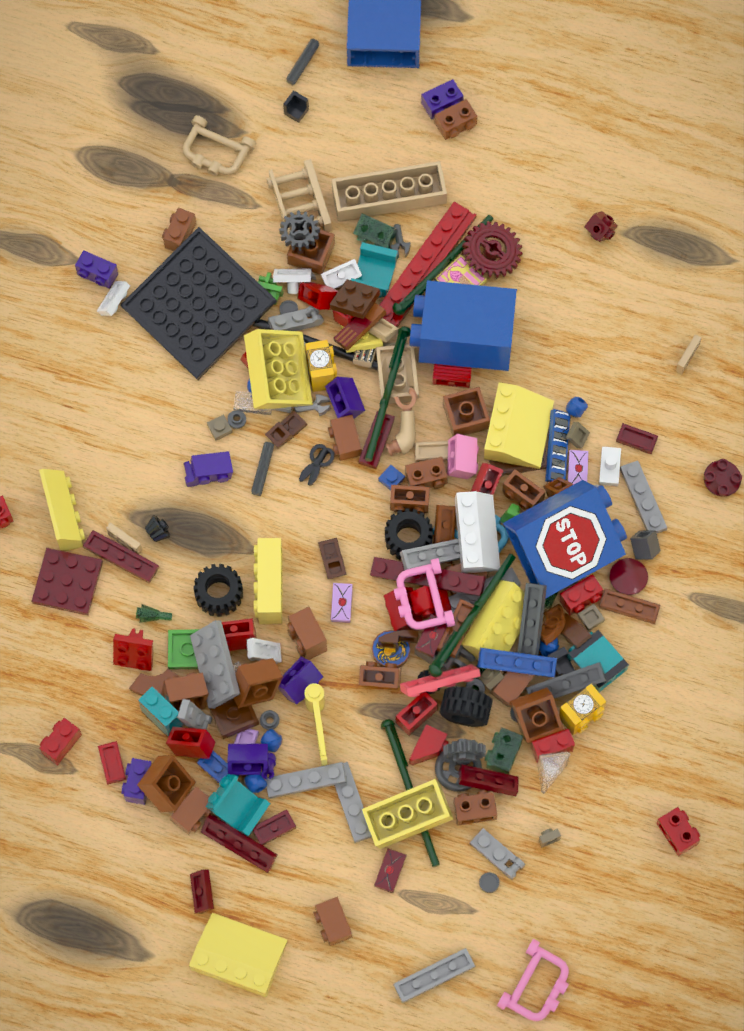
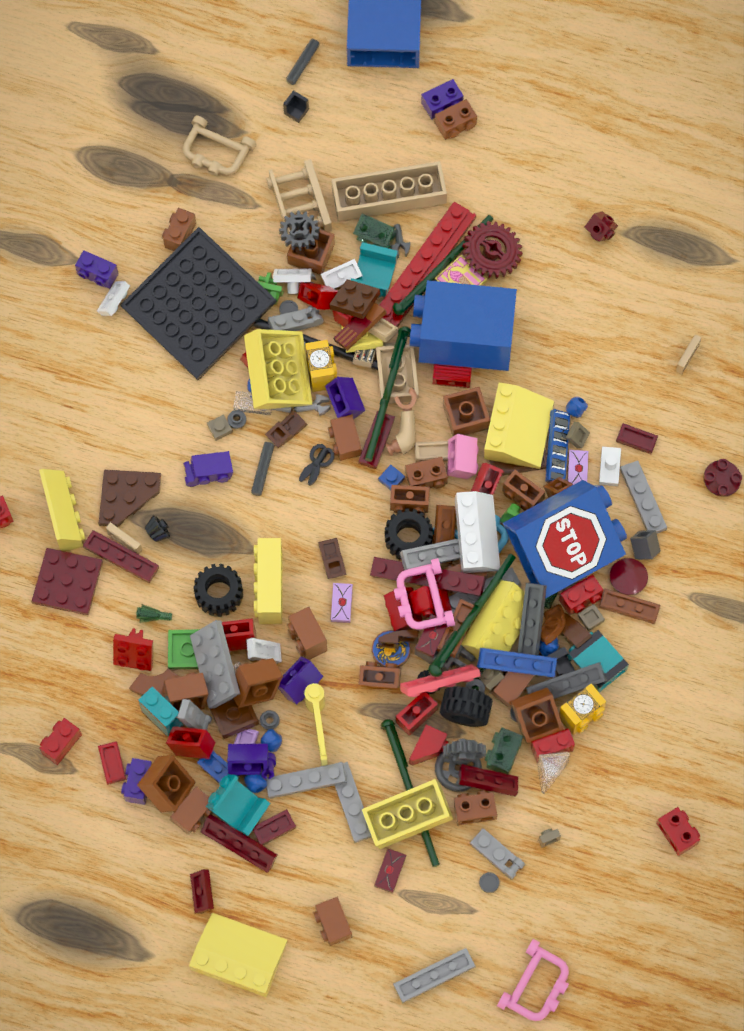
none -> reddish brown plate [98,470,161,527]

